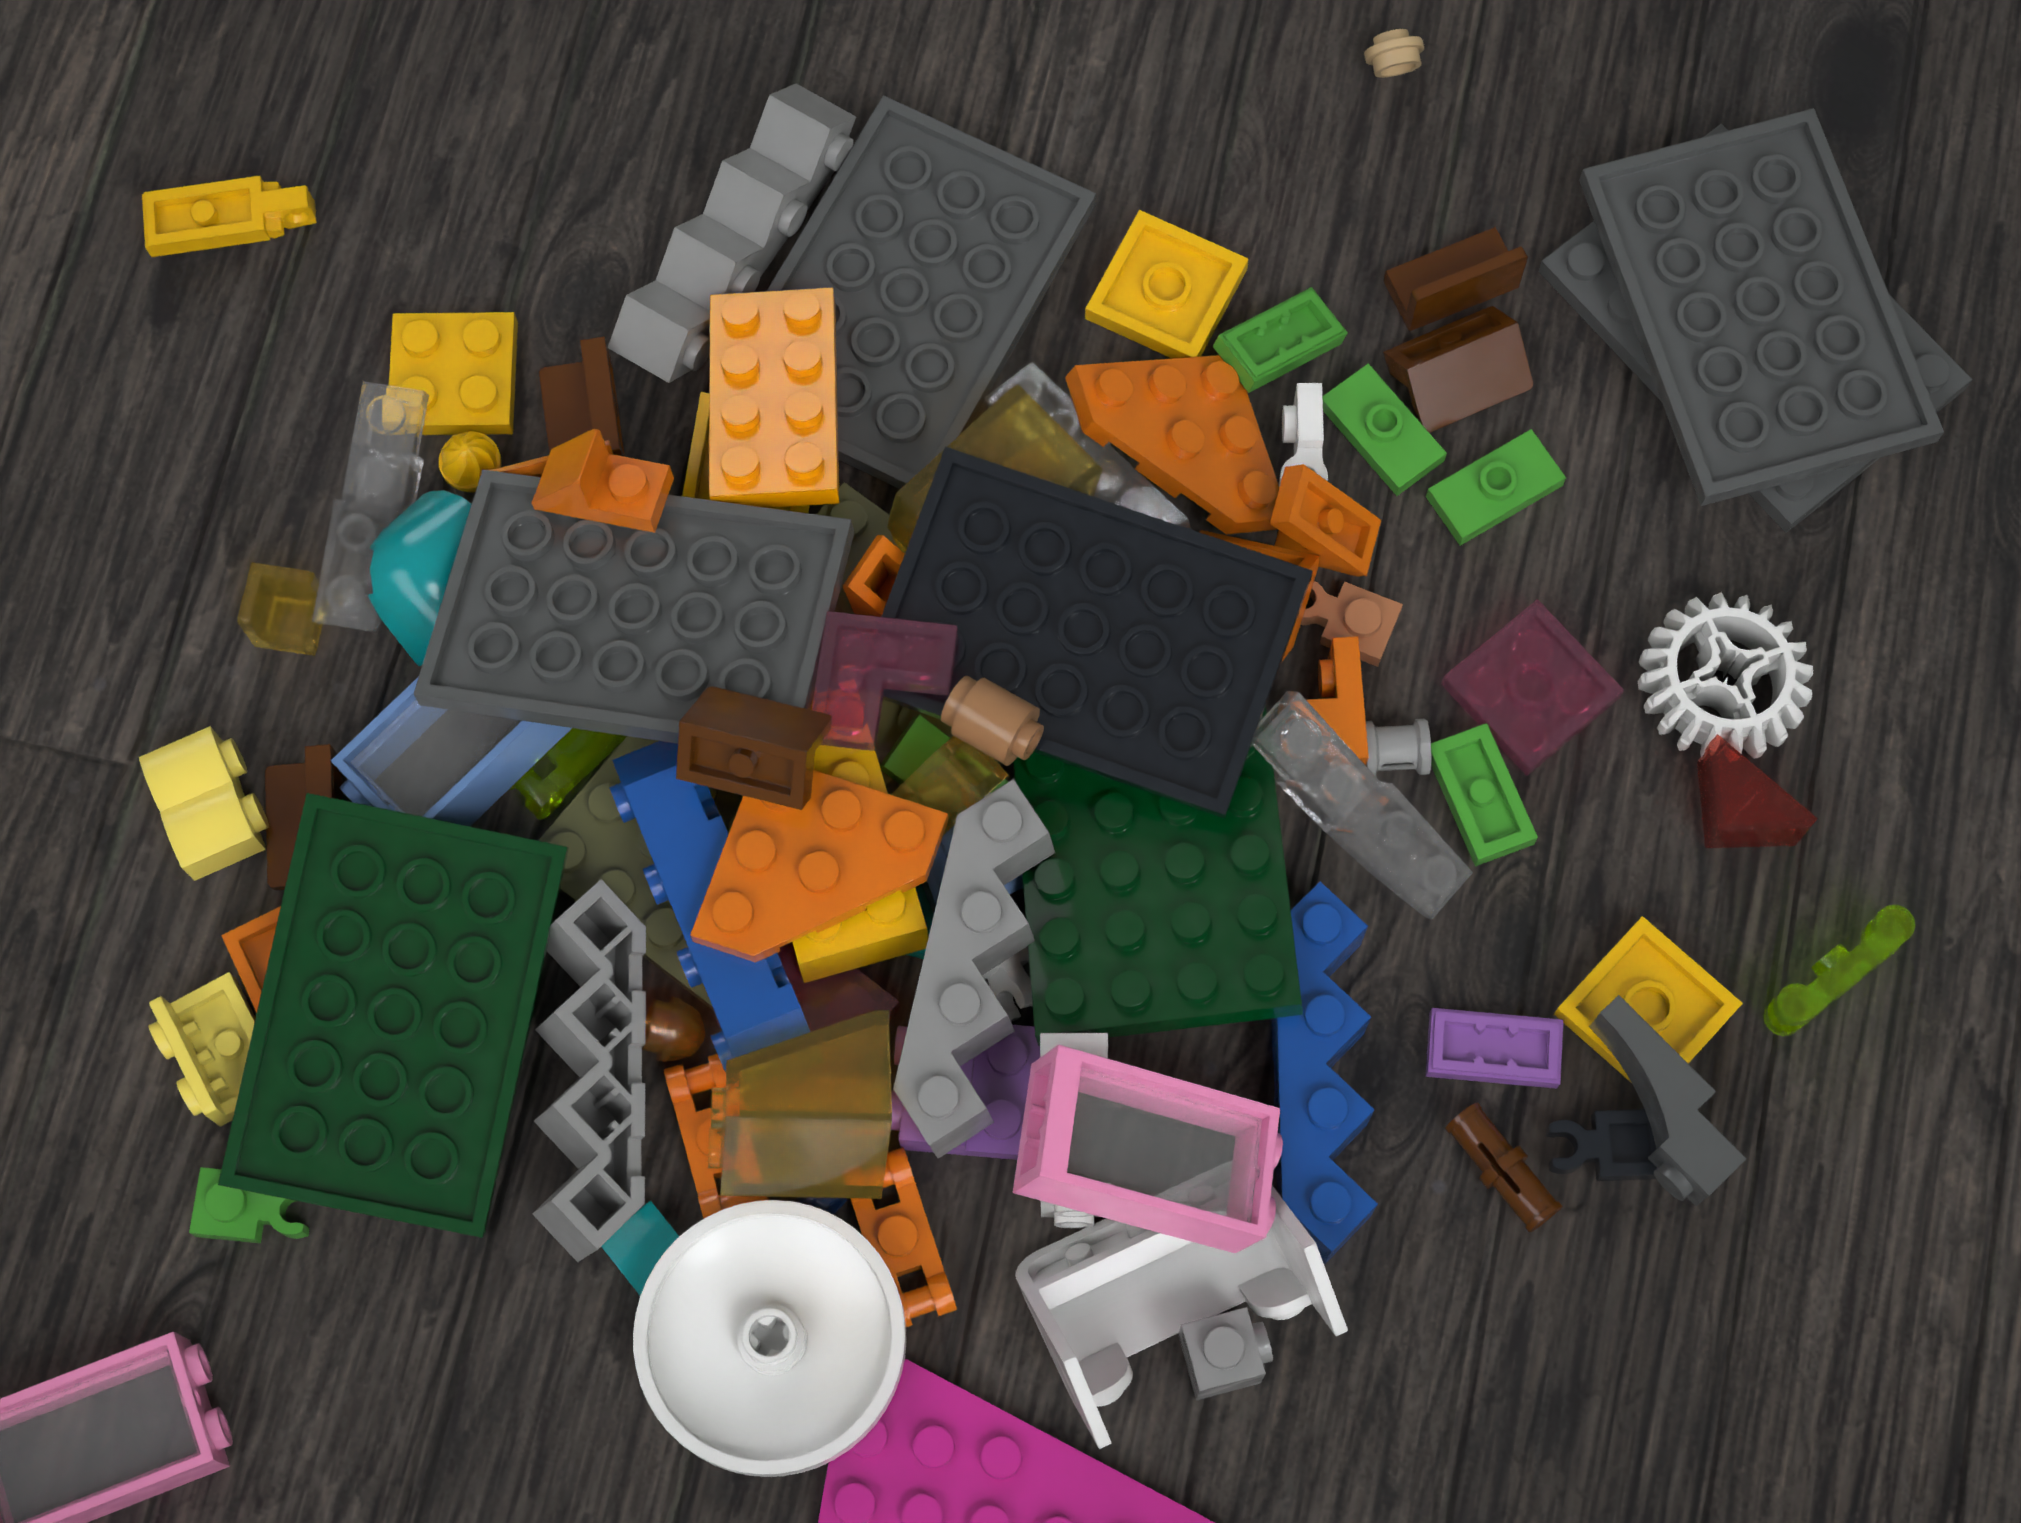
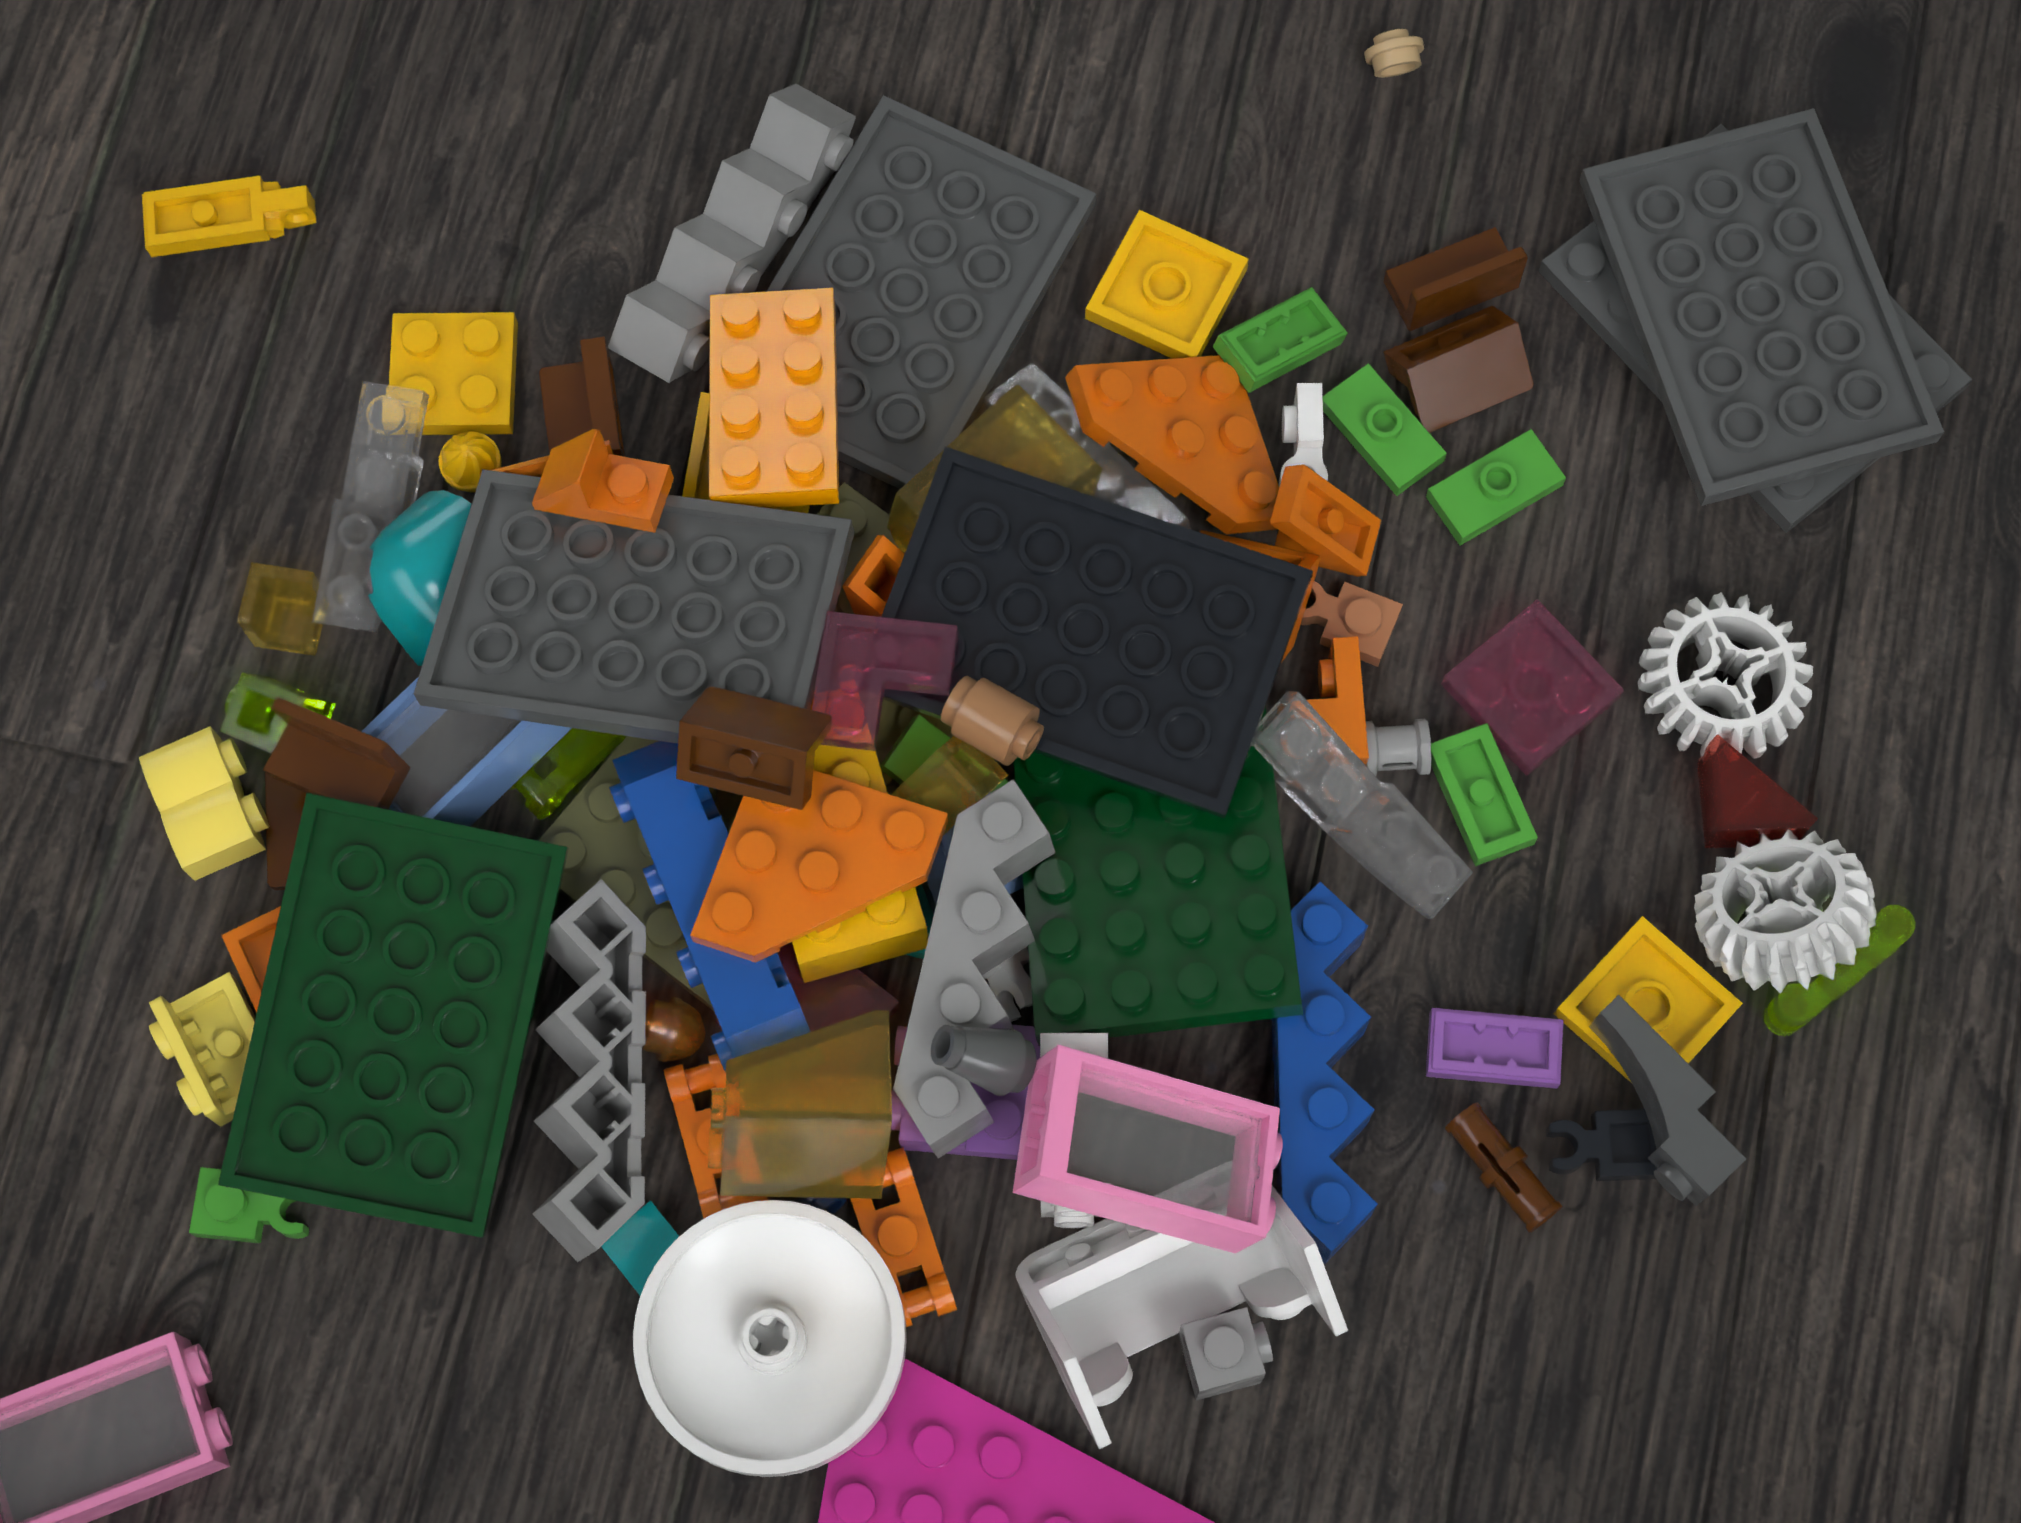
none -> clear neon green brick [220,672,336,753]
none -> reddish brown panel [263,697,411,810]
none -> dark grey cone [931,1025,1036,1096]
none -> white gear [1694,828,1877,994]

